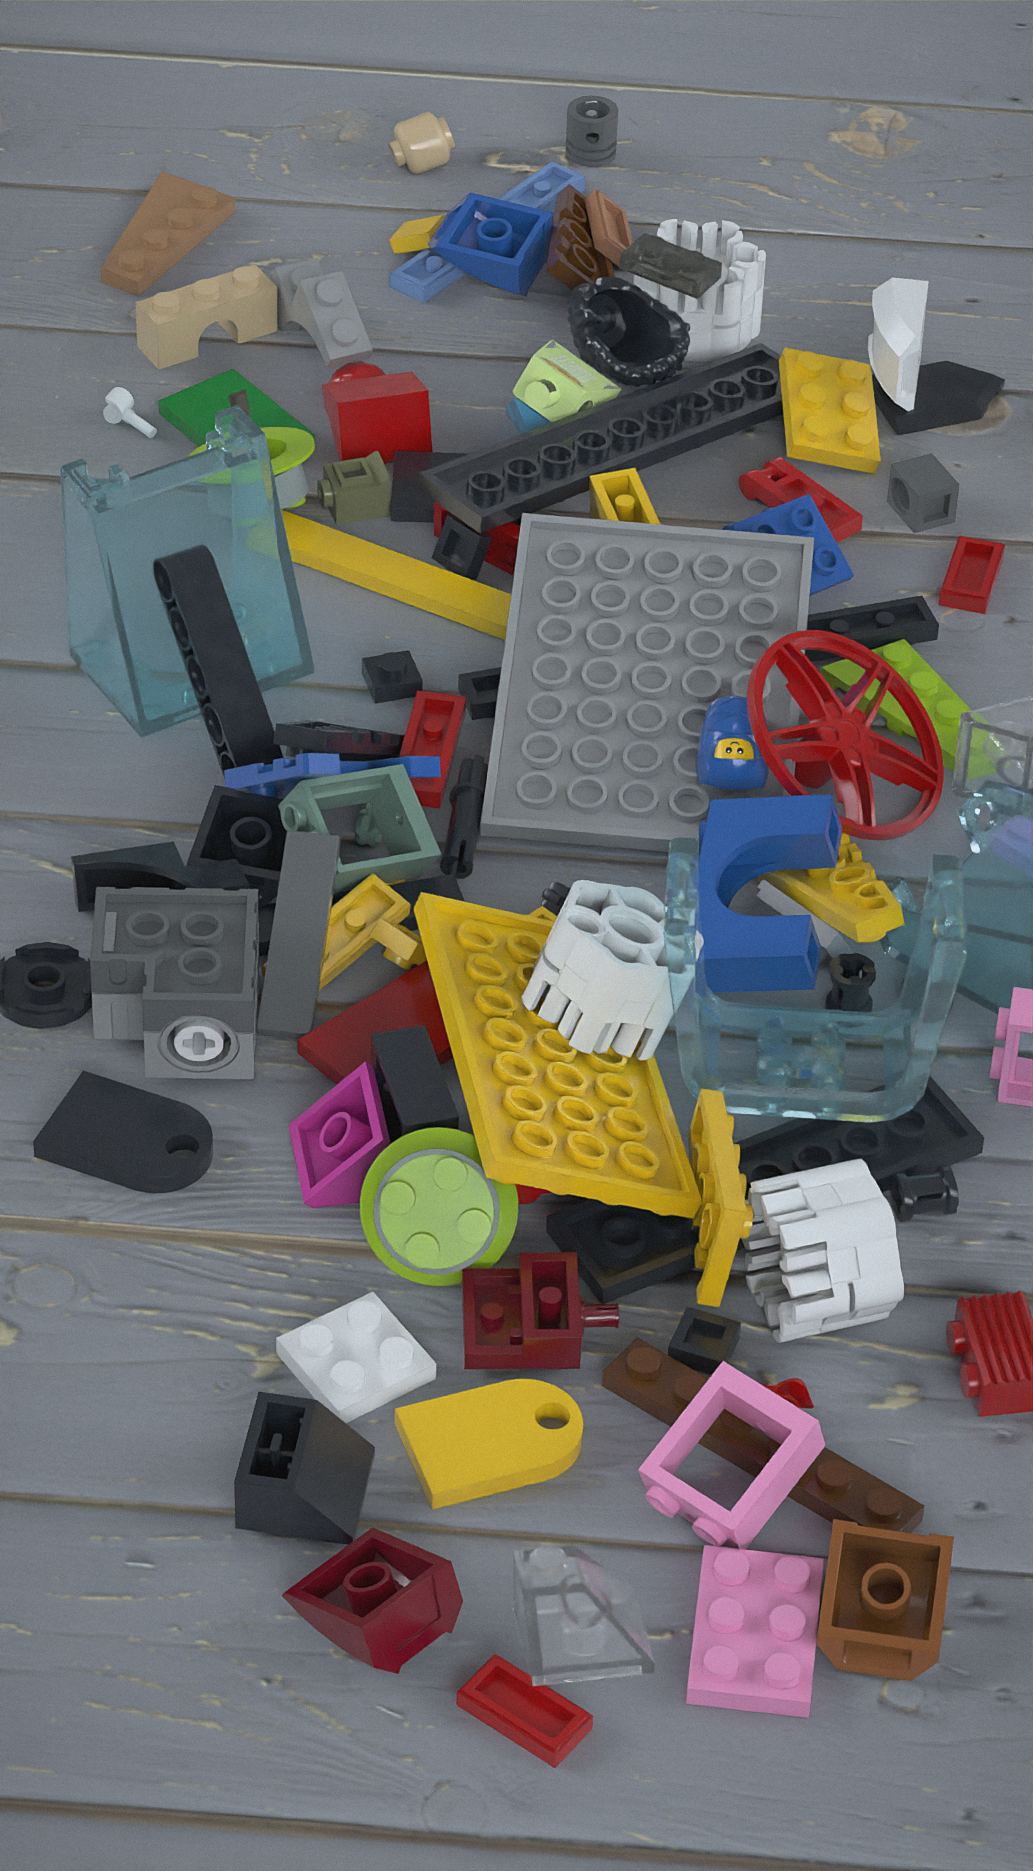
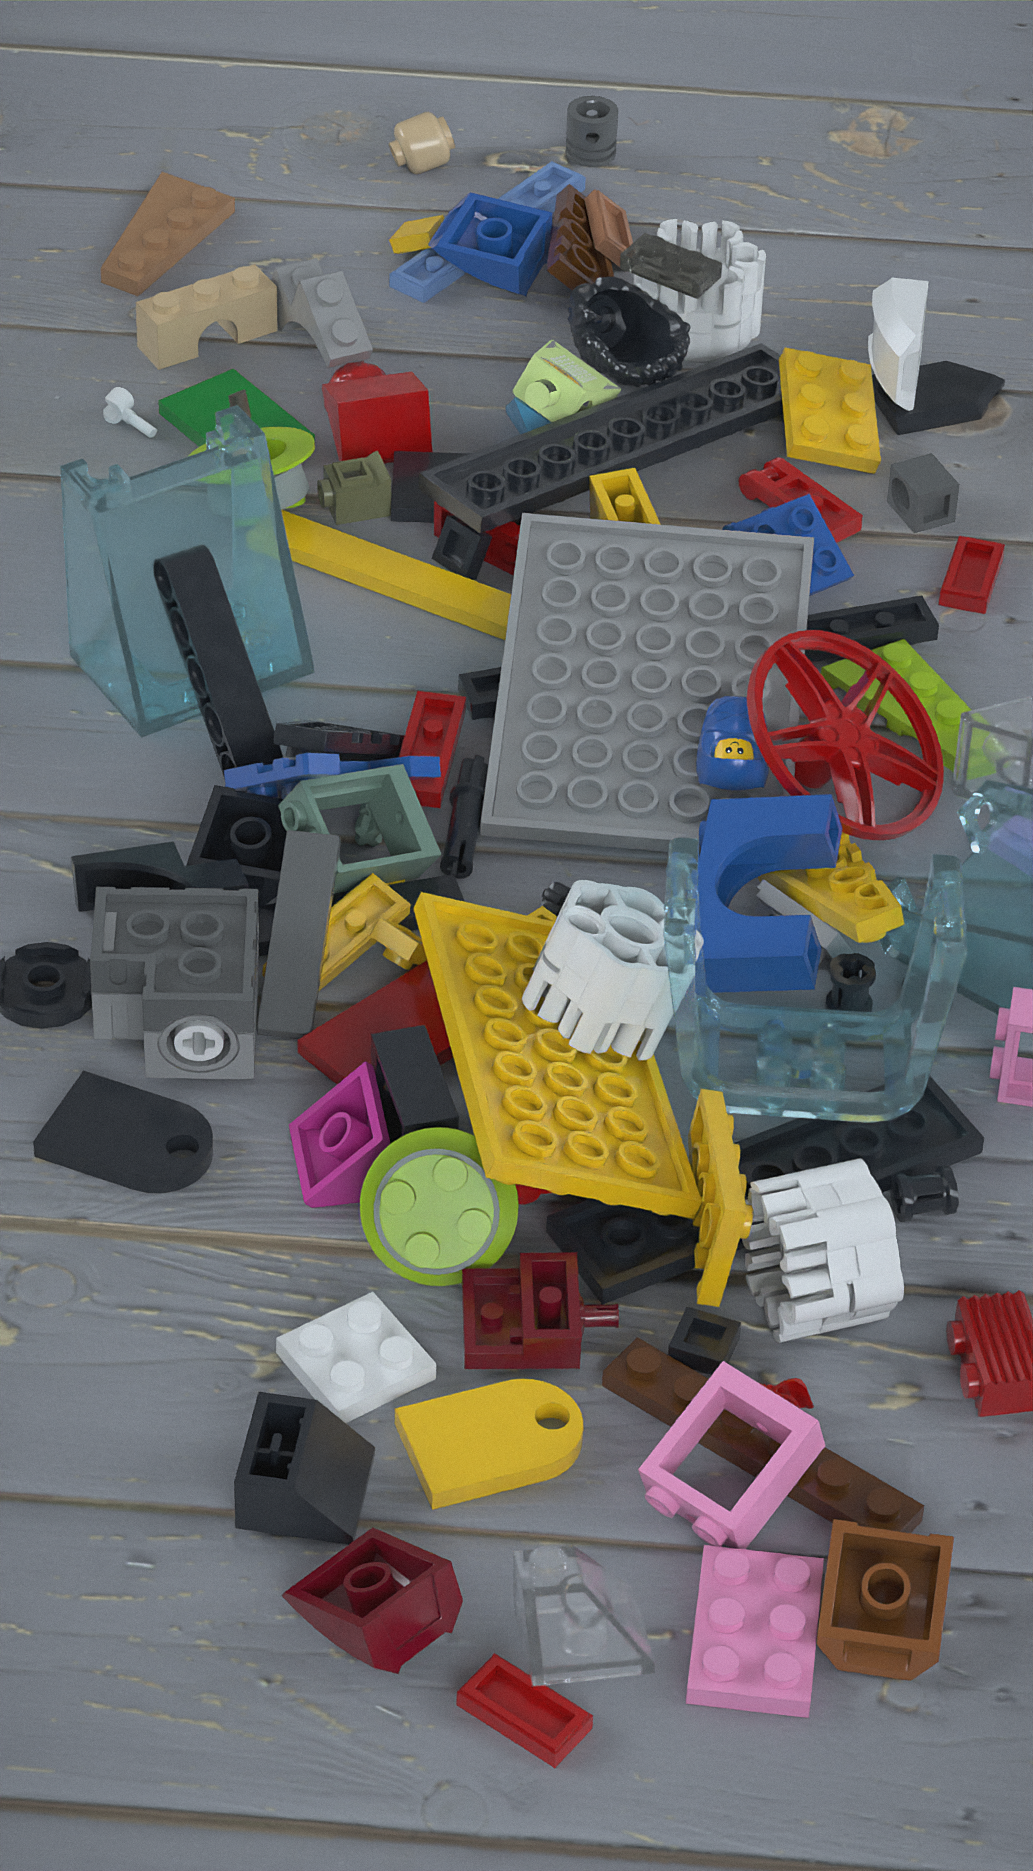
black plate [362,650,423,704] -> none

